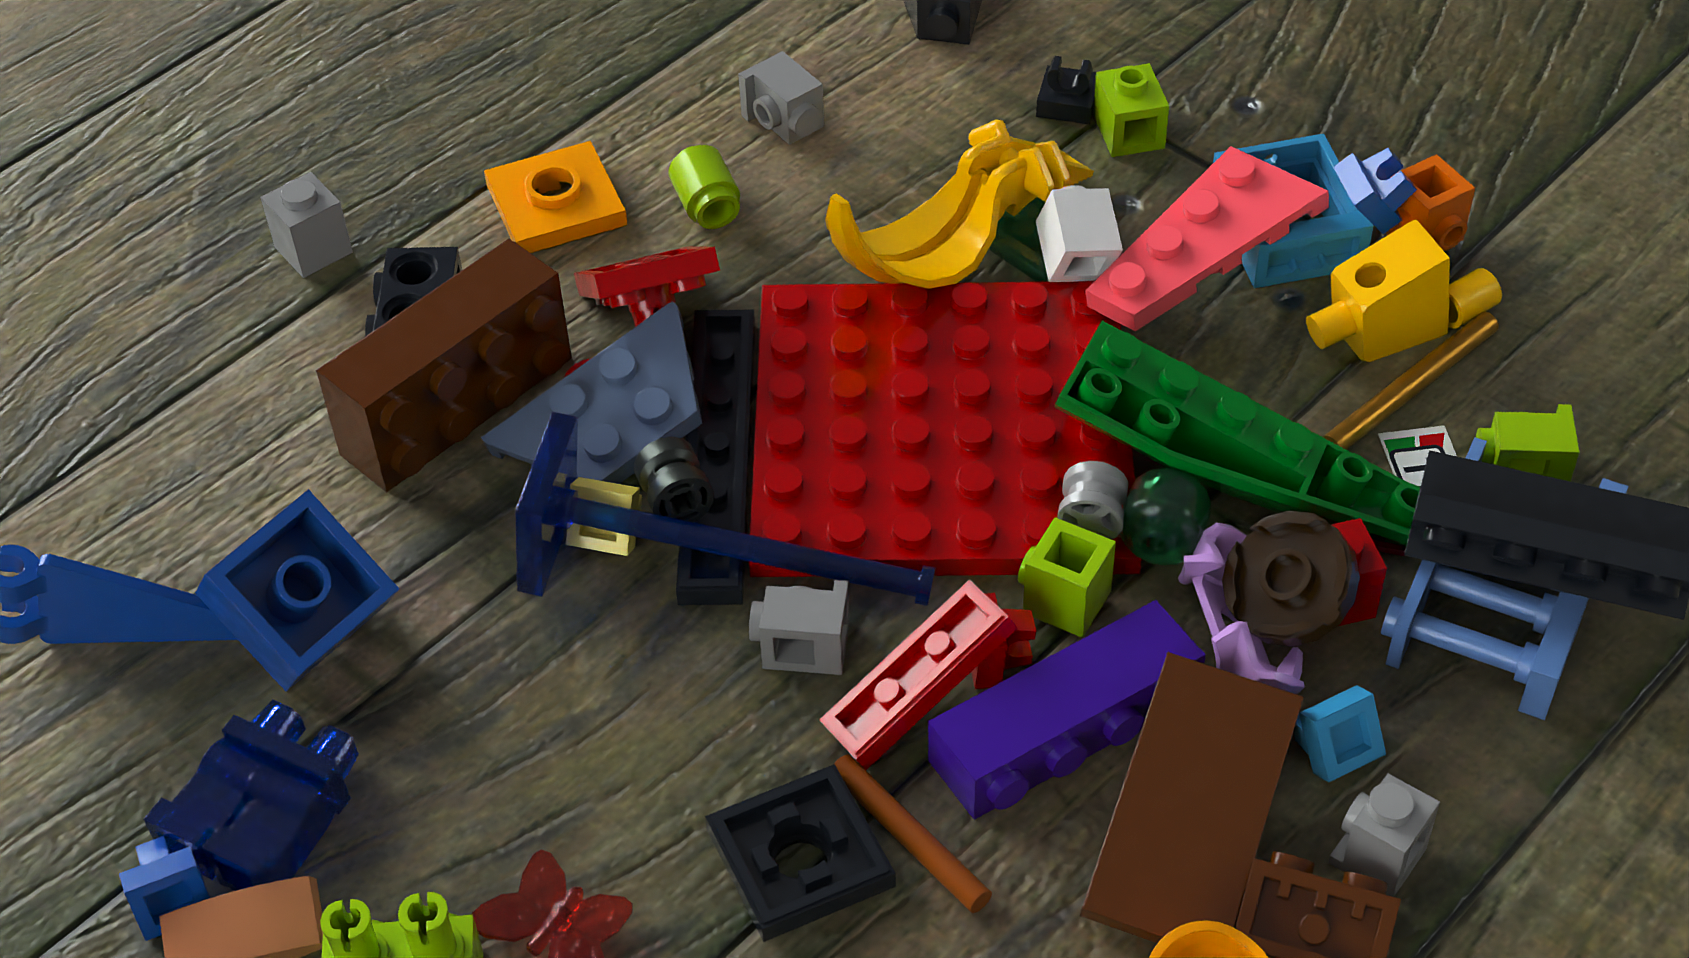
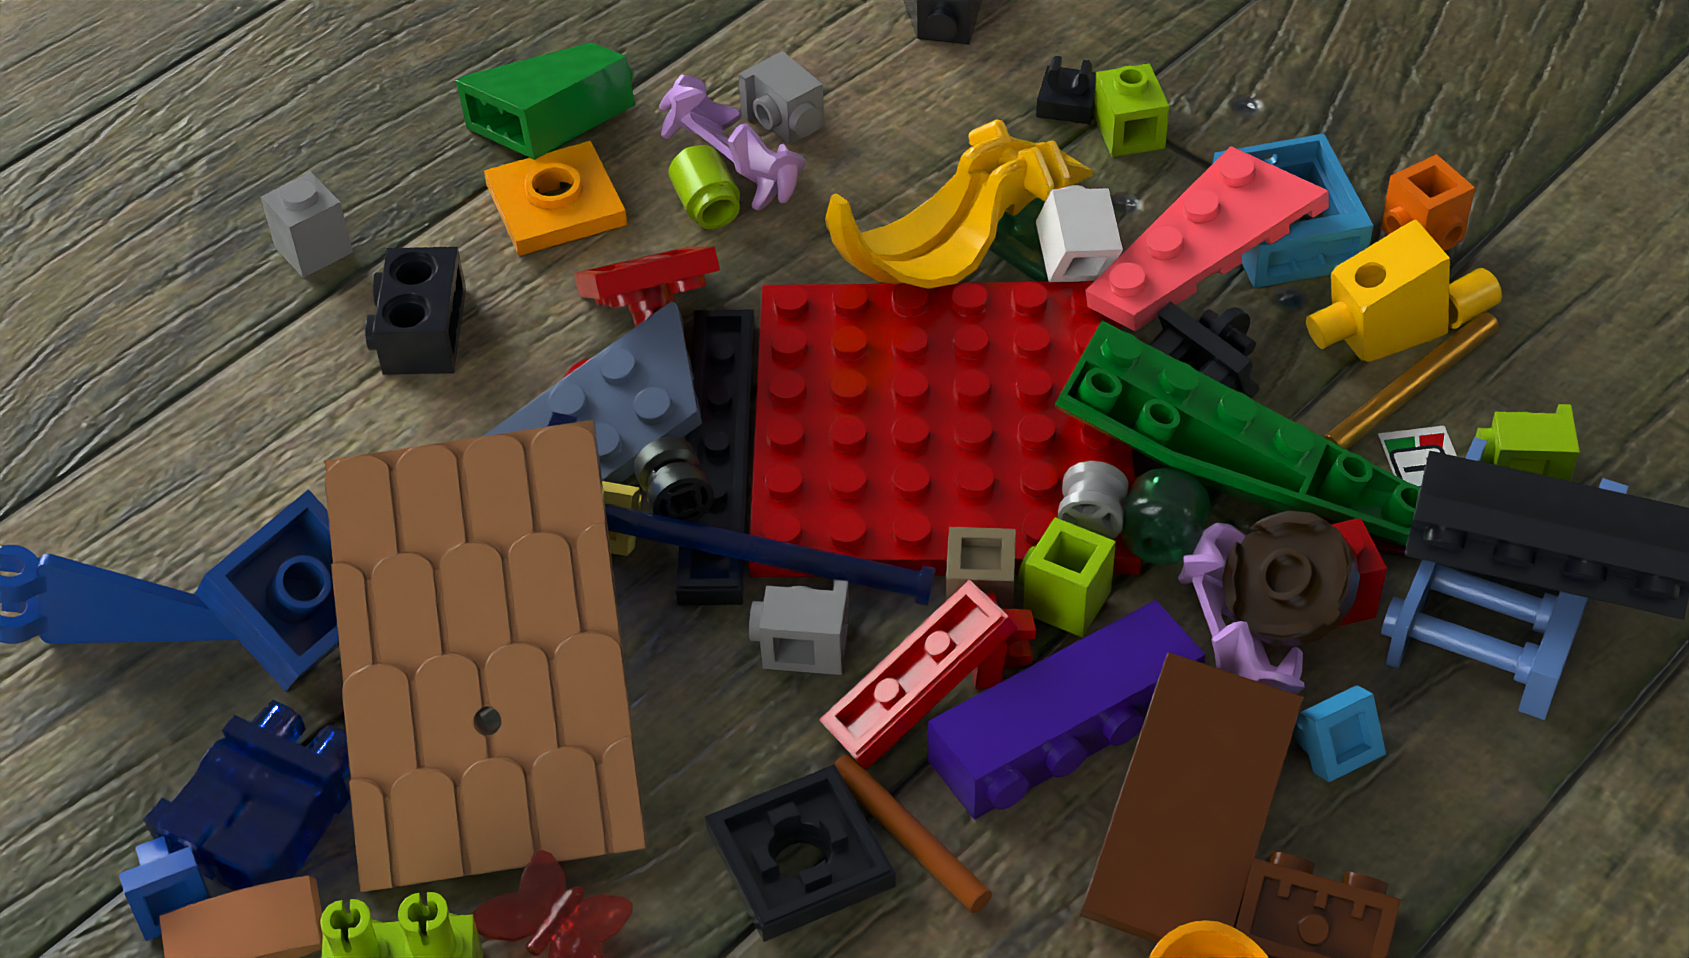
reddish brown brick [316,238,572,493] -> none
light grey brick [1328,773,1440,897] -> none
blue tile [1333,148,1417,234] -> none
none -> medium nougat piece [324,419,647,892]
none -> green slope [456,42,635,160]
none -> lavender piece [659,74,807,211]
none -> dark tan panel [946,527,1016,609]
none -> black hips [1150,301,1260,398]

